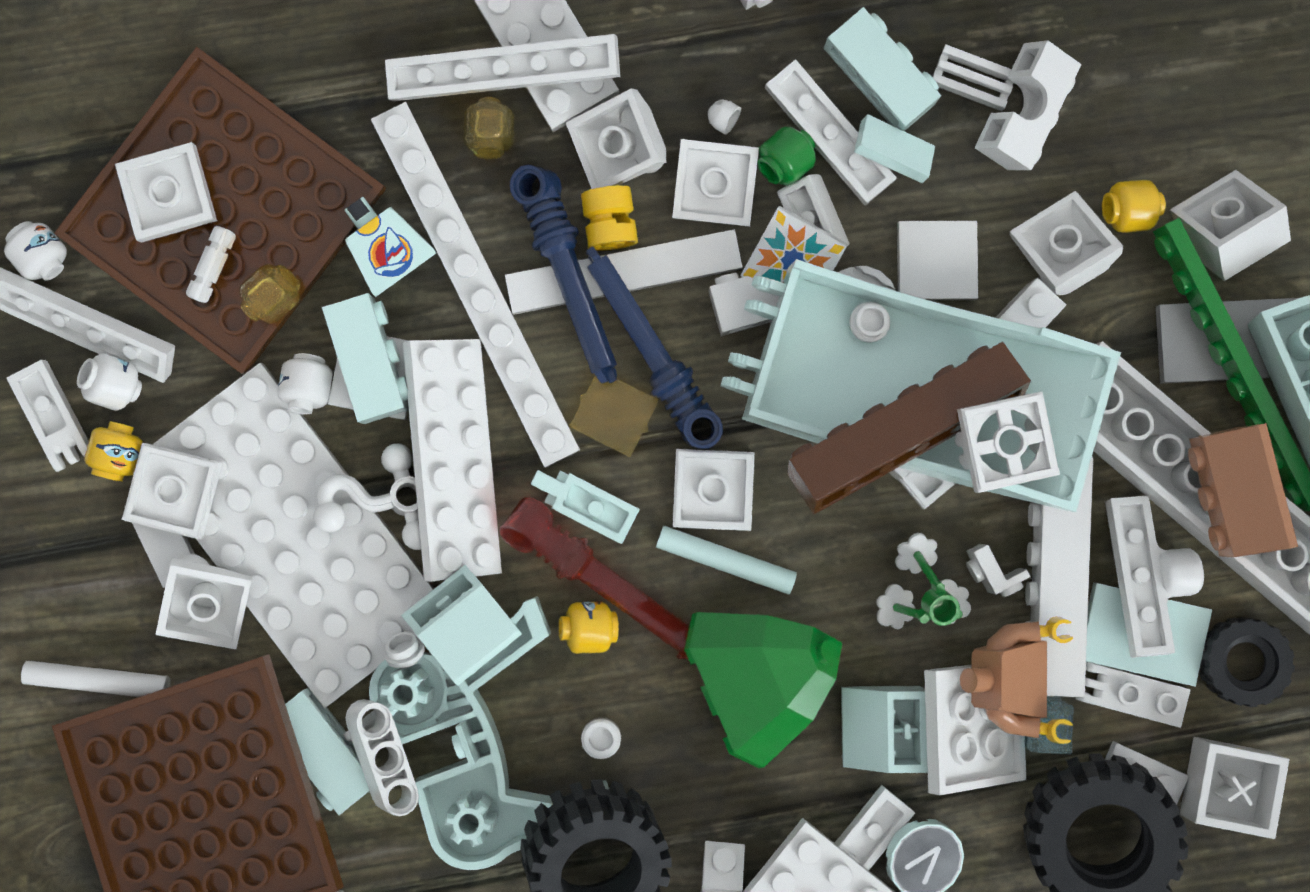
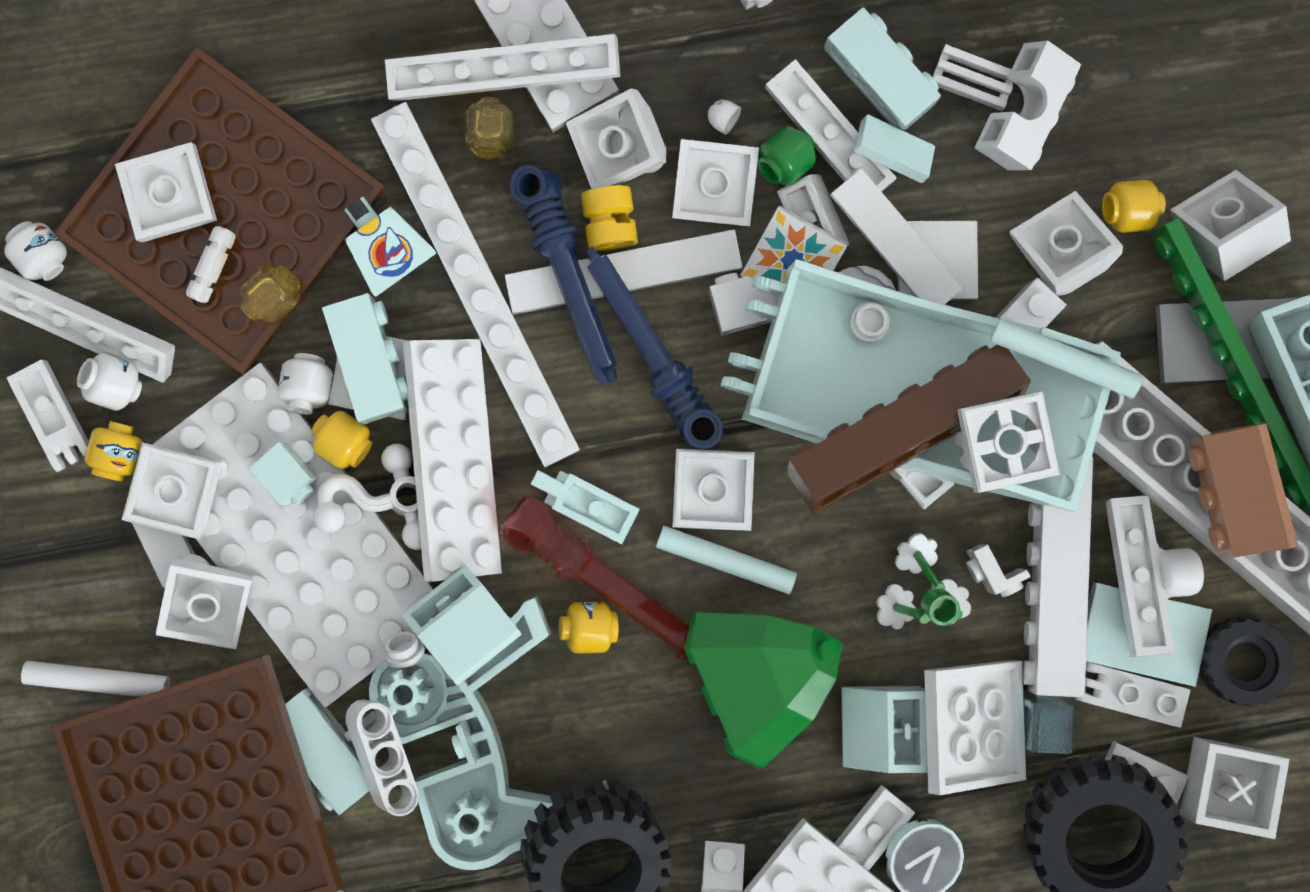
clear yellow piece [569,376,659,457] -> none
white tile [581,718,621,759] -> none
nougat torso [960,616,1073,744] -> none
none -> light aqua brick [248,442,318,506]
none -> yellow head [311,411,372,469]
none -> white tile [830,168,963,305]
none -> light aqua piece [990,319,1143,399]

